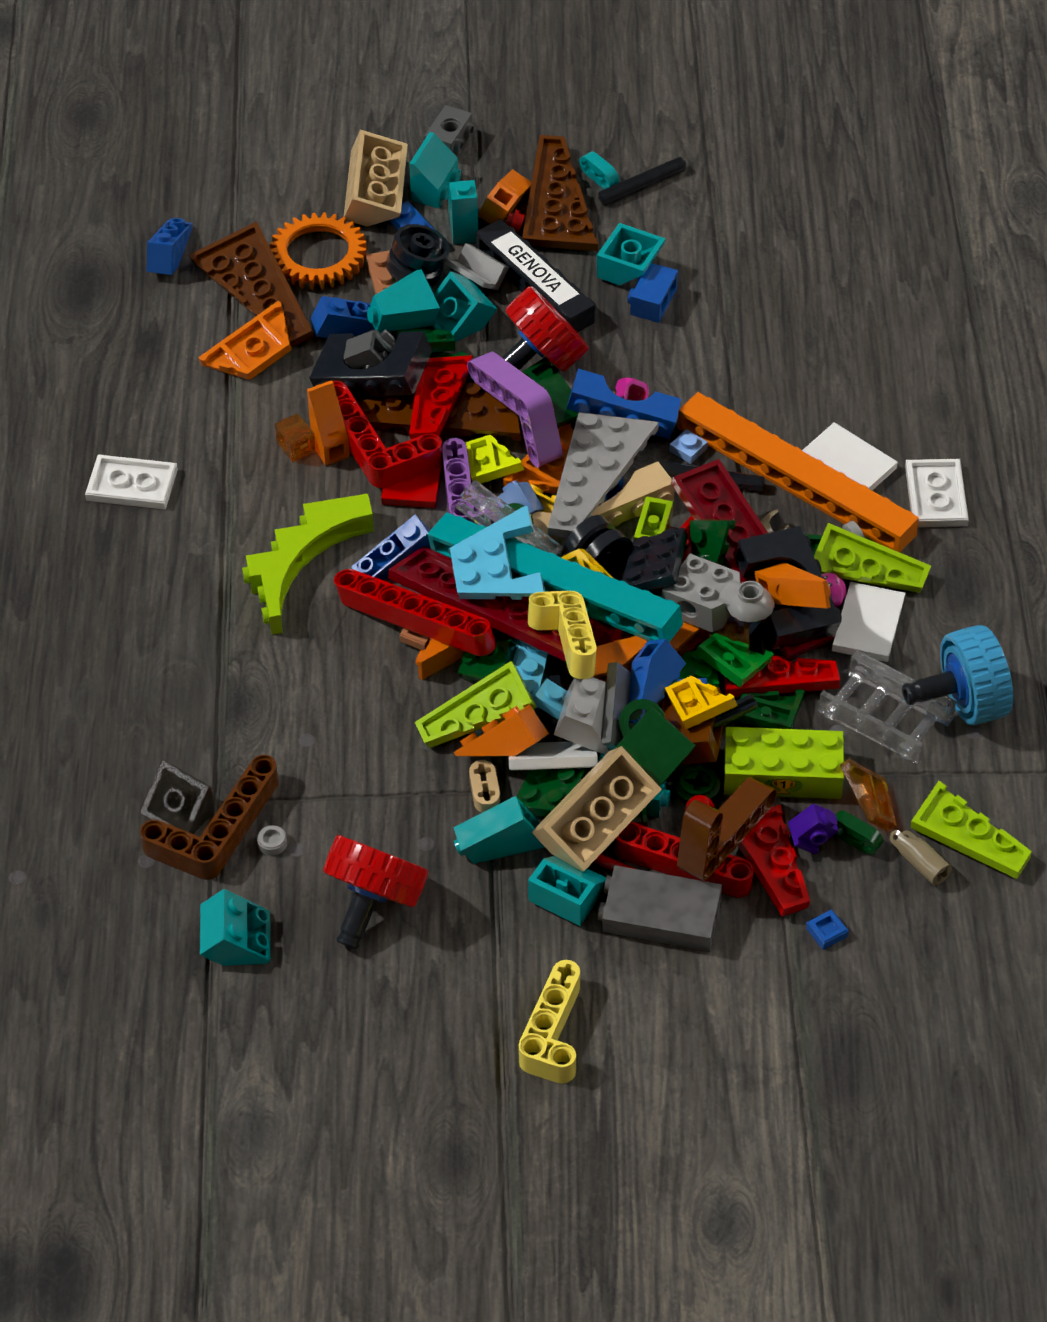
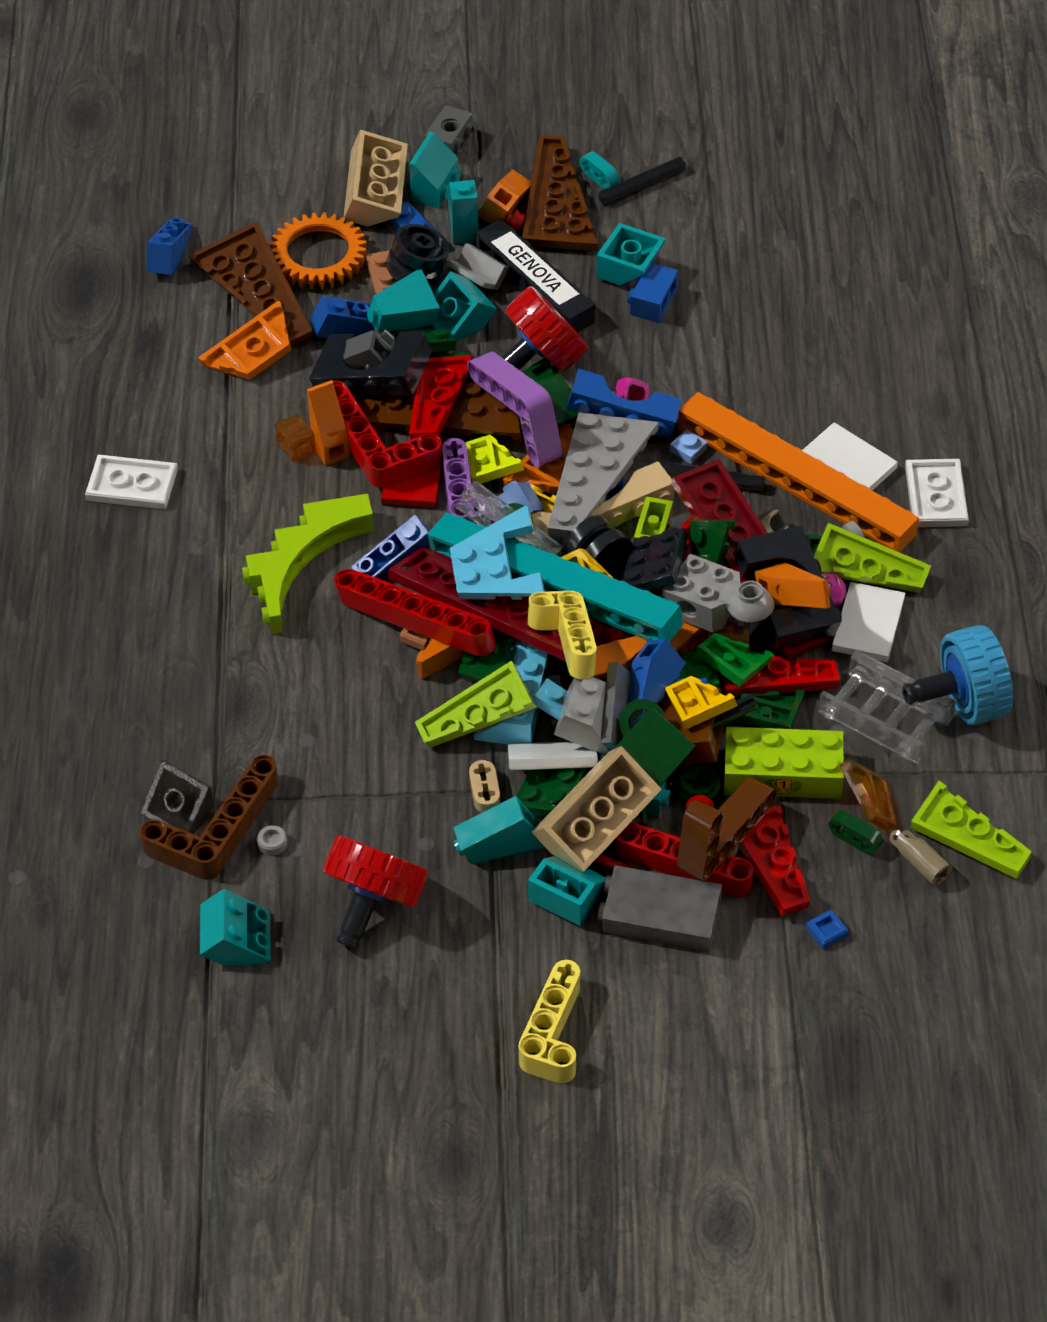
orange slope [454,704,549,756] -> none
dark purple brick [788,803,839,855] -> none

